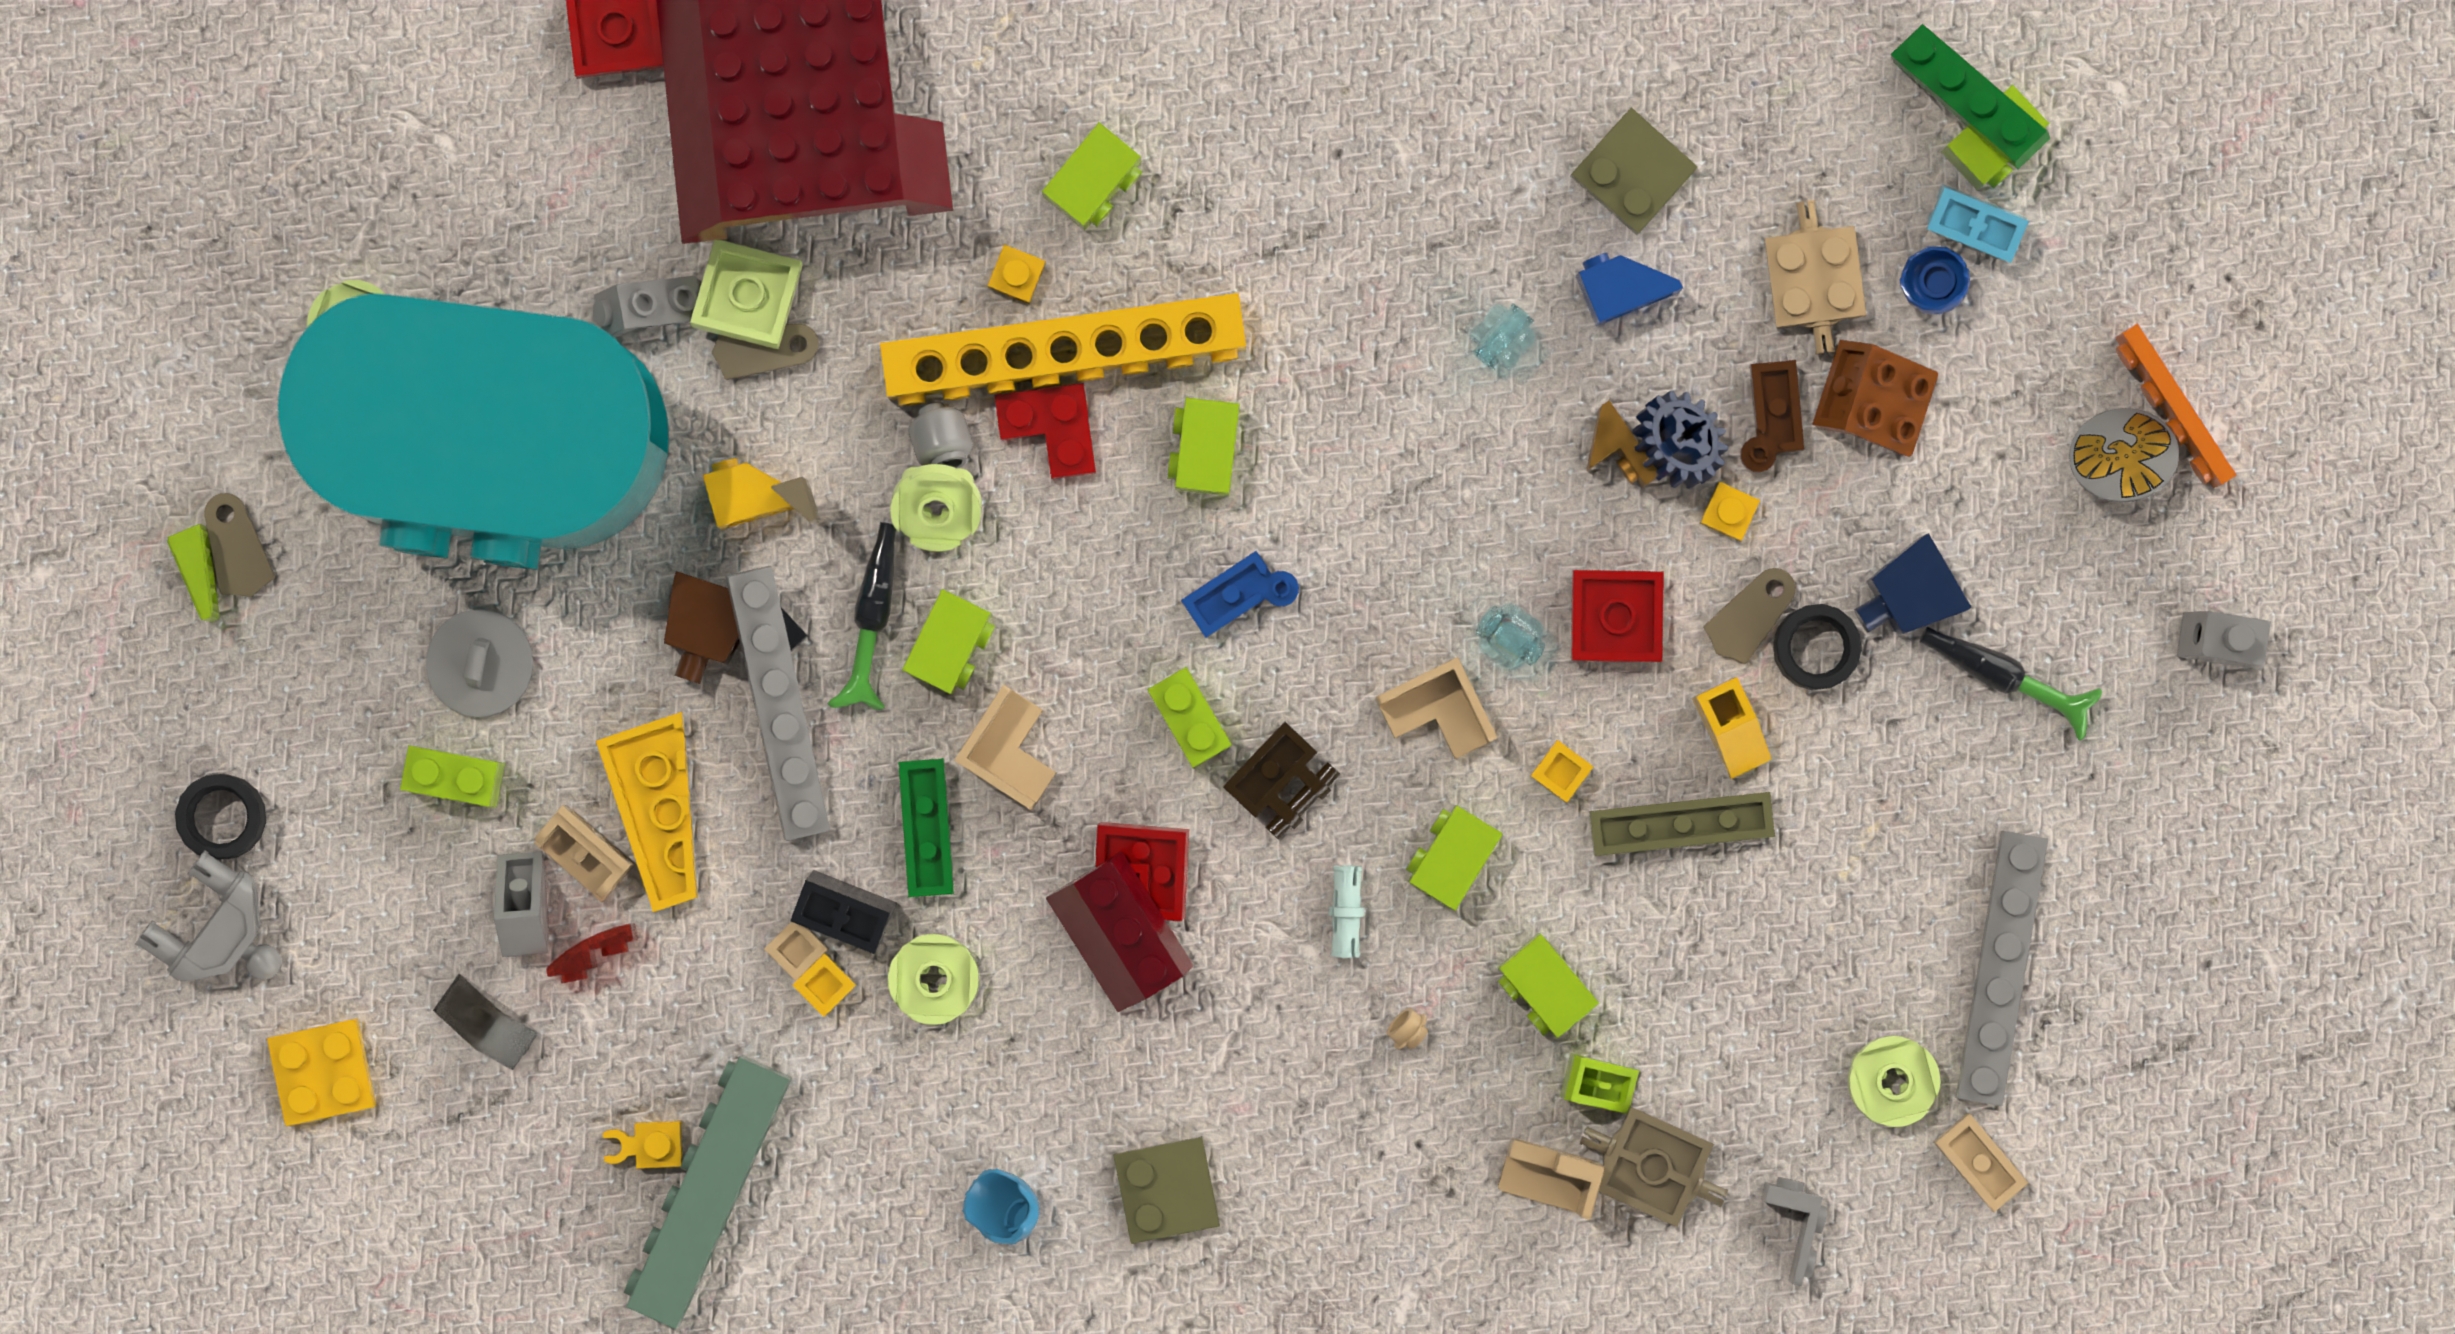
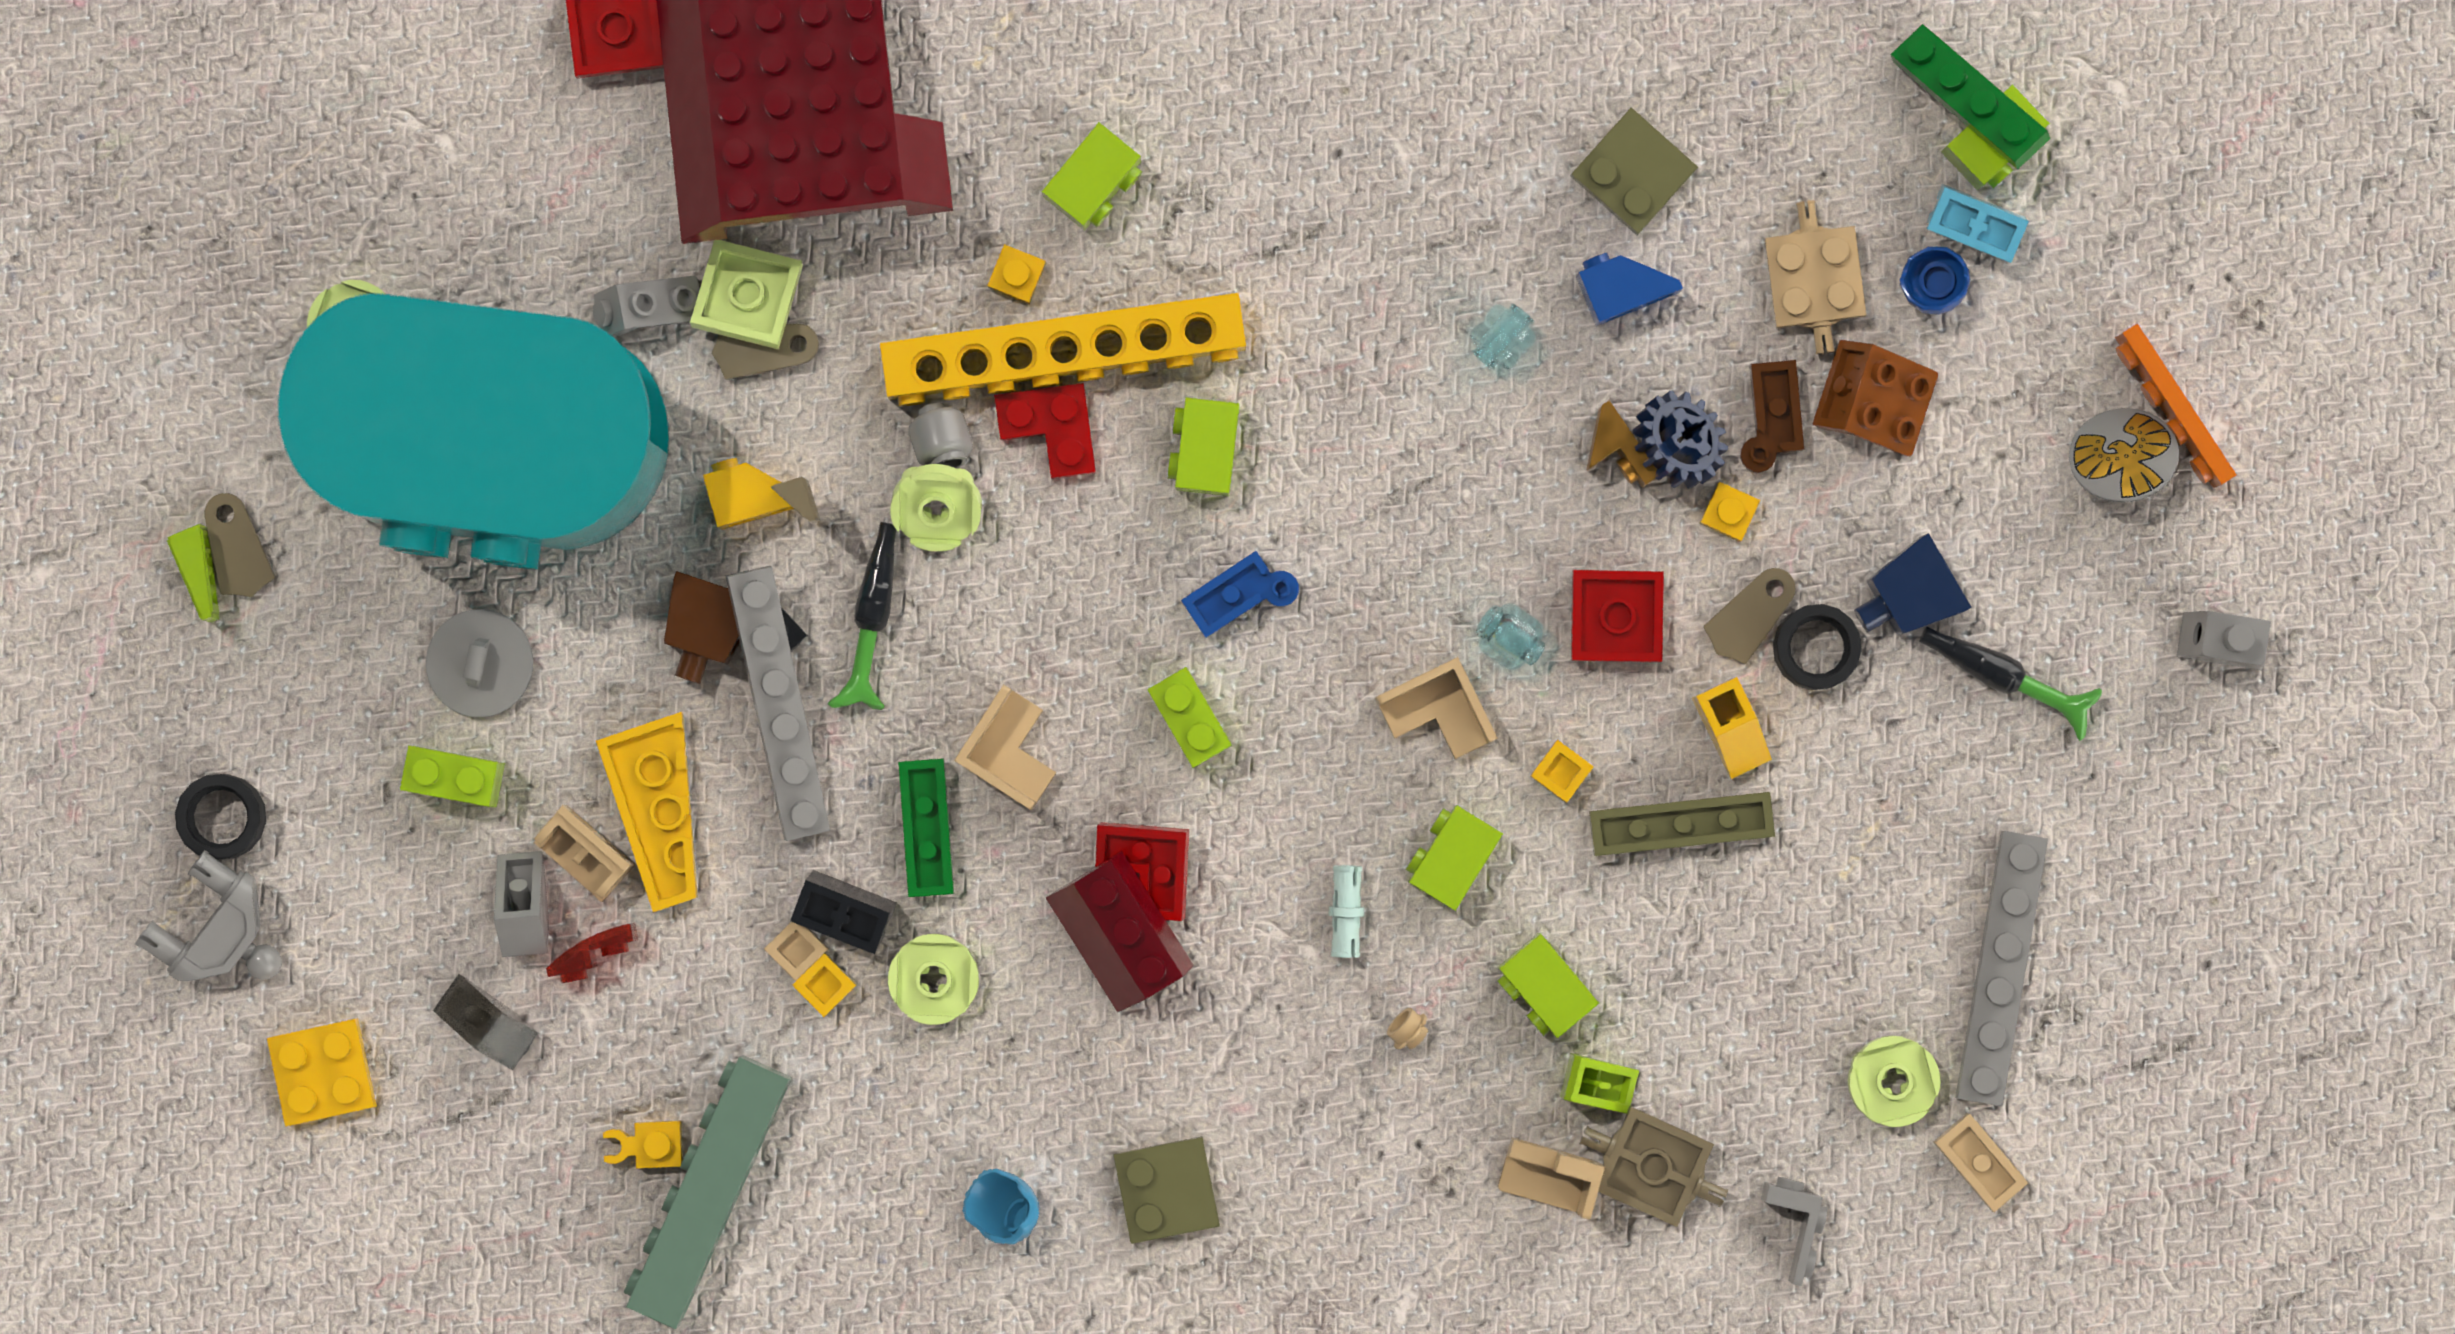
lime brick [902,589,996,695] -> none
dark brown plate [1223,721,1340,840] -> none

